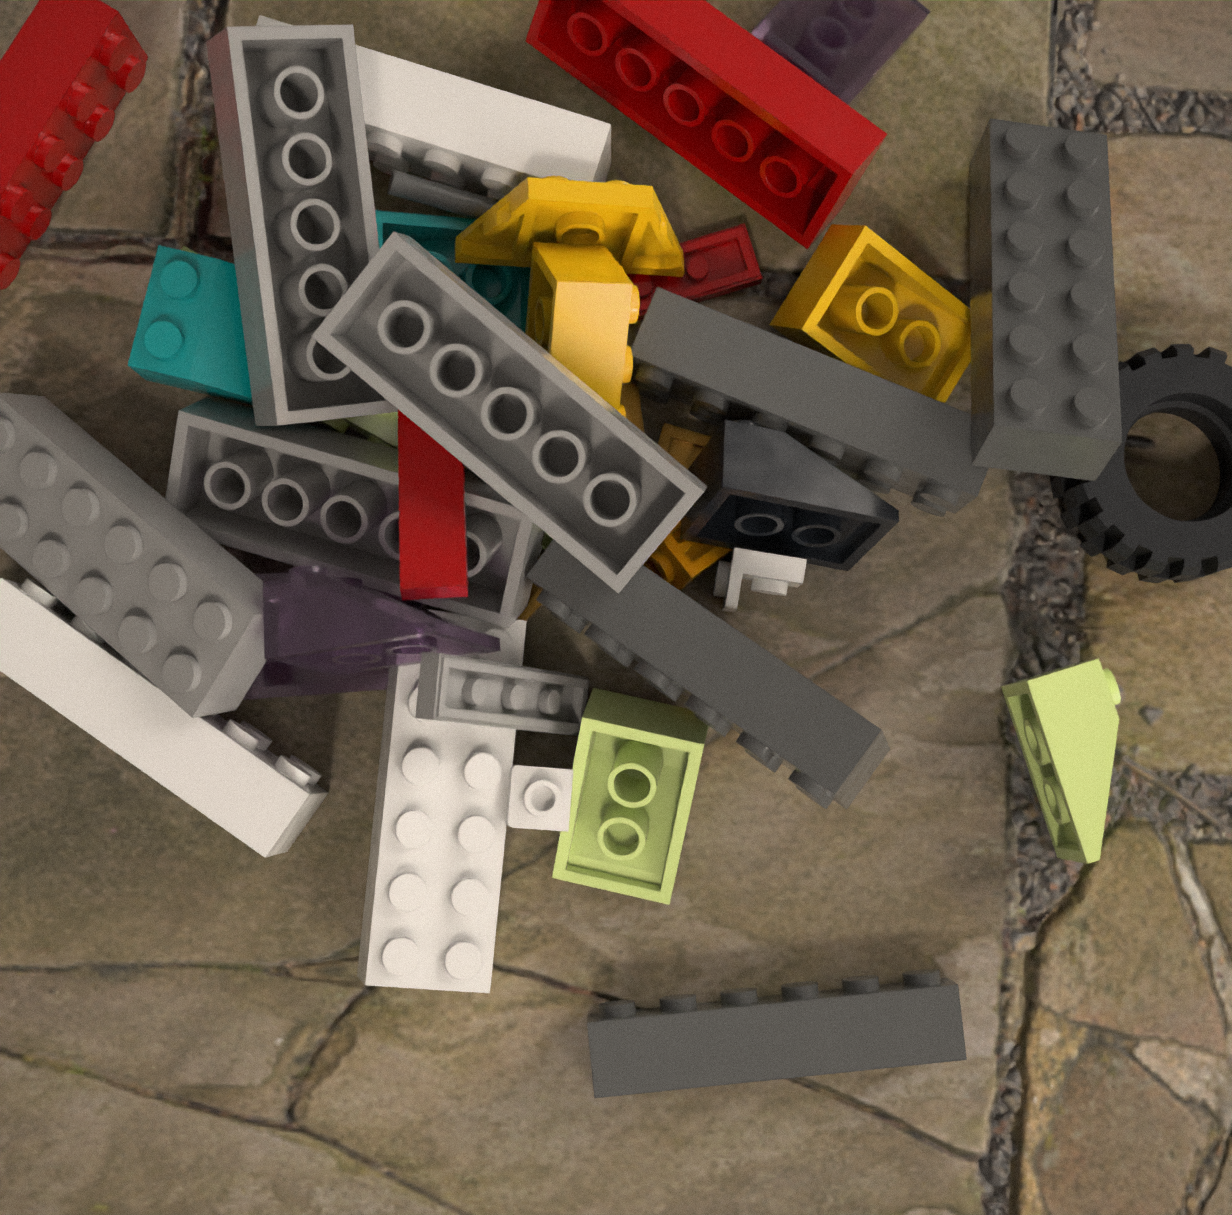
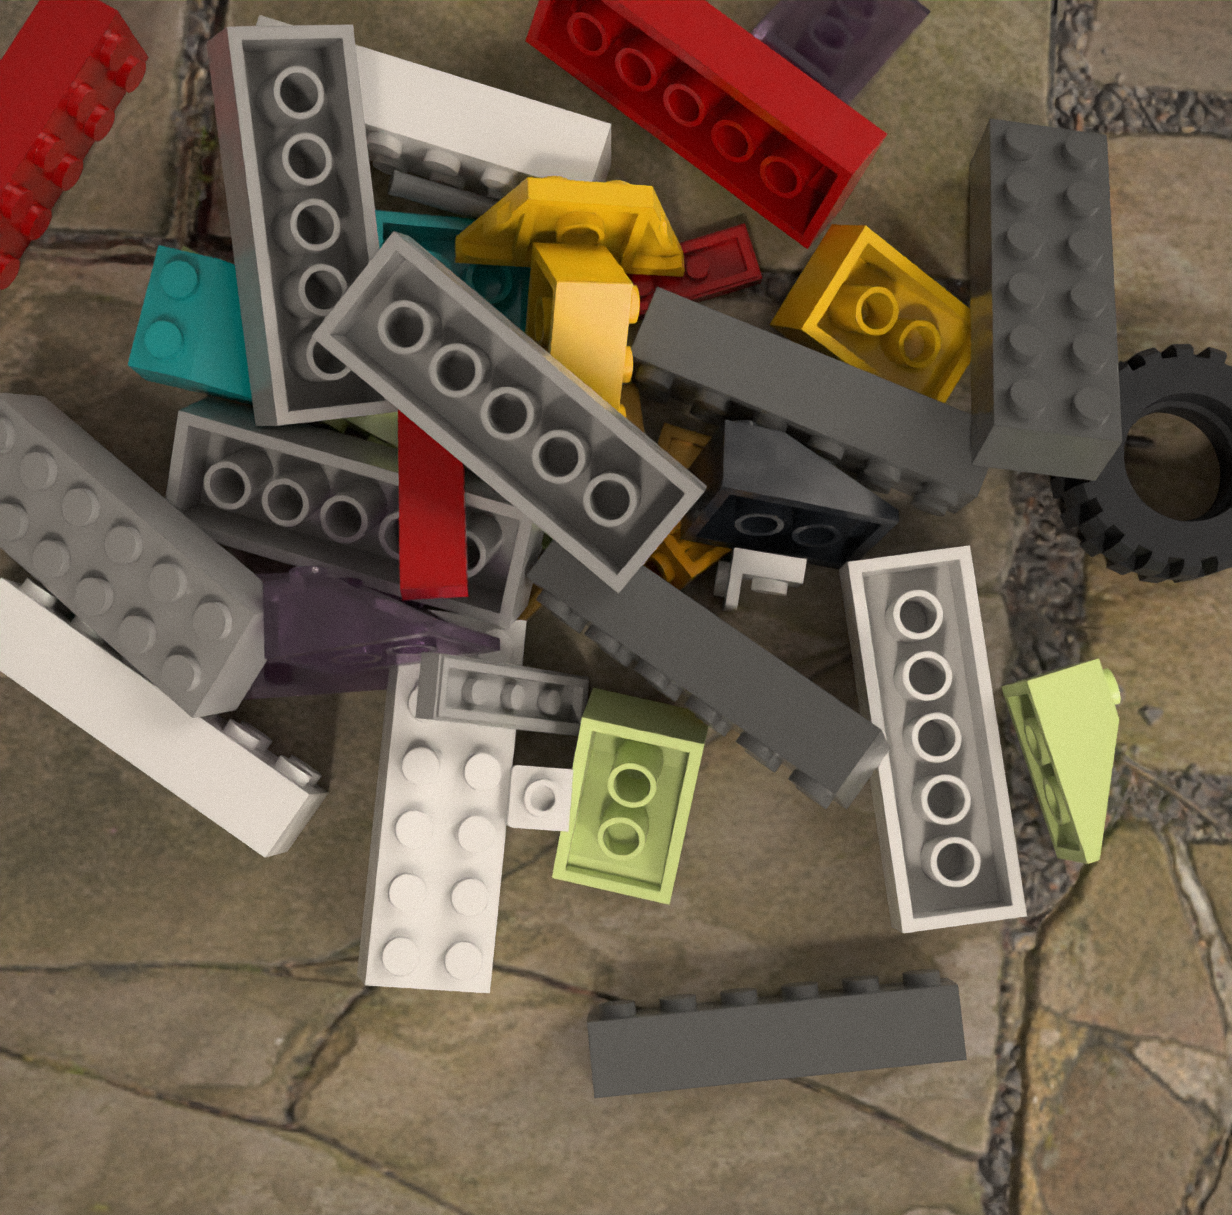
none -> white brick [839,545,1027,933]

